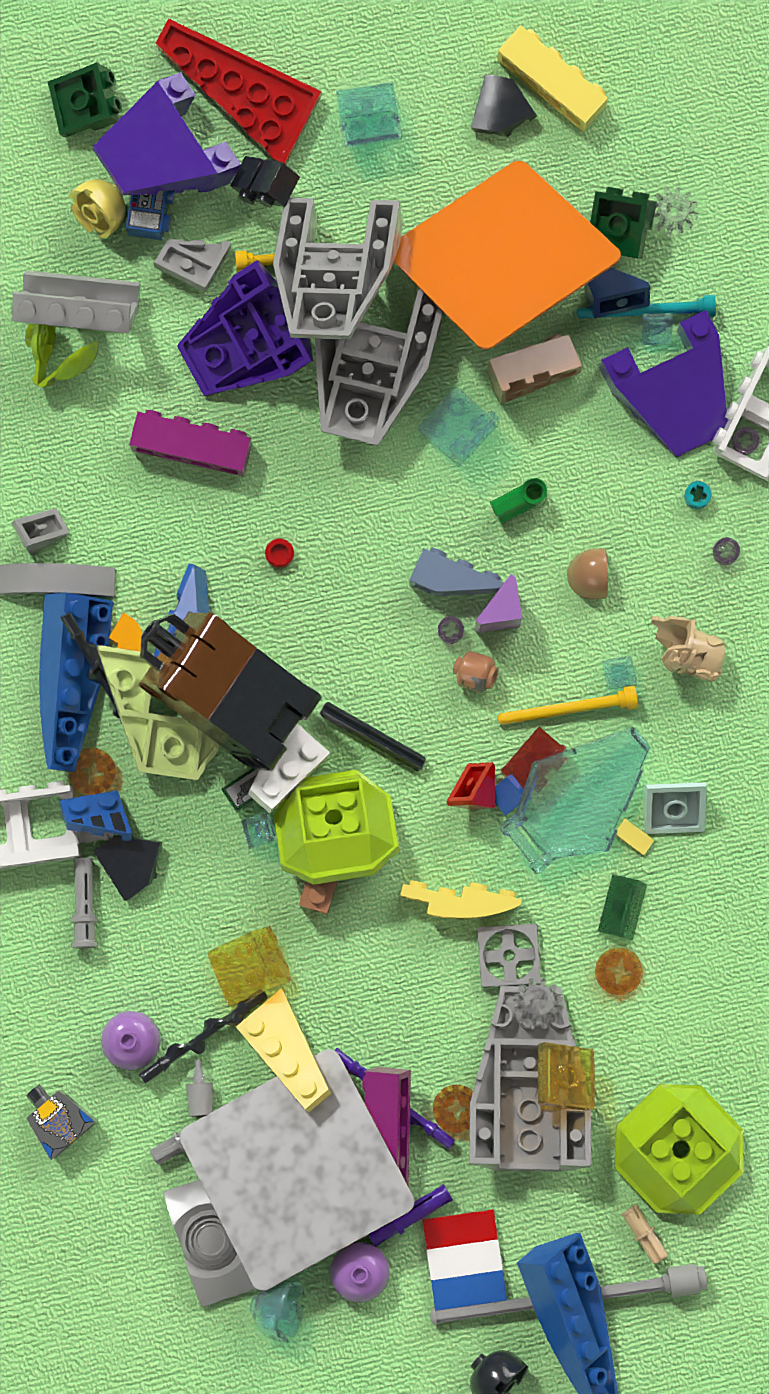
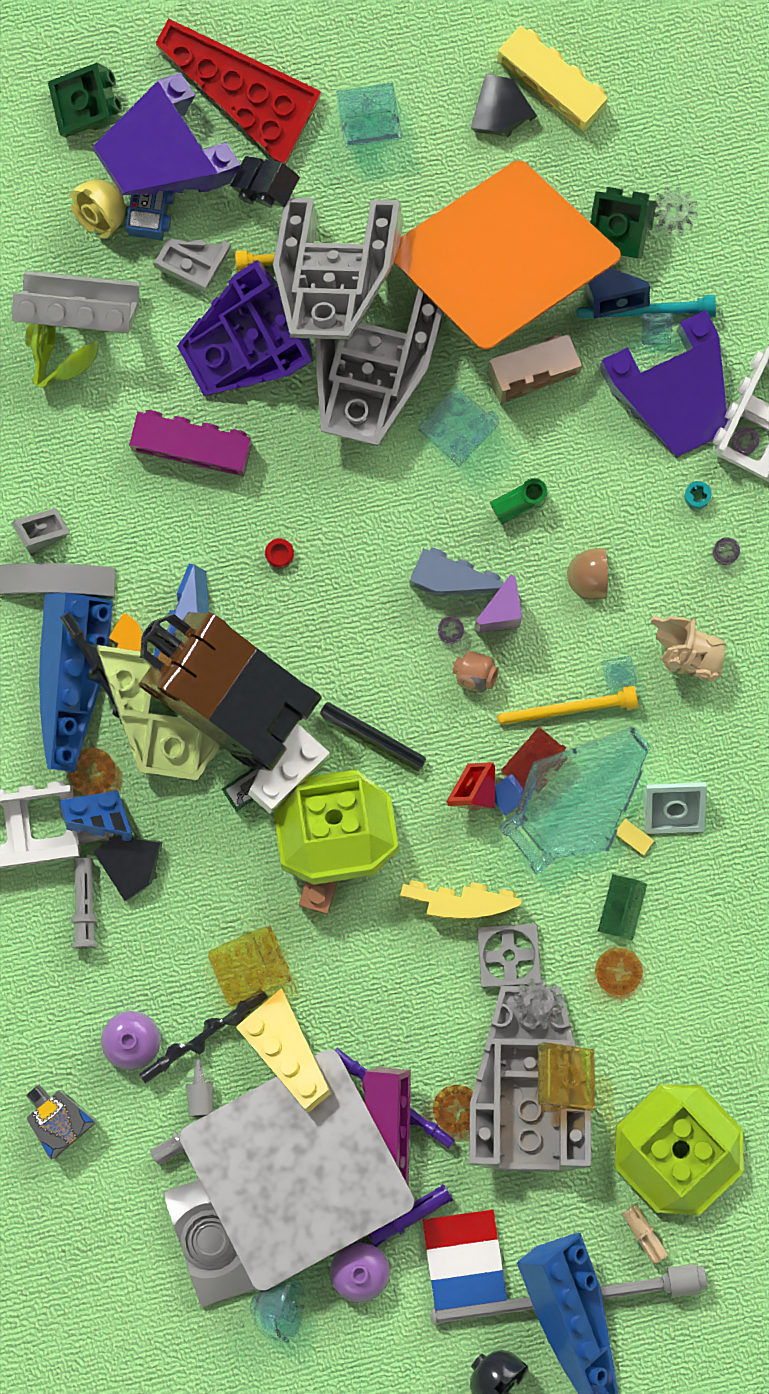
clear light blue plate [241,812,277,849] -> none

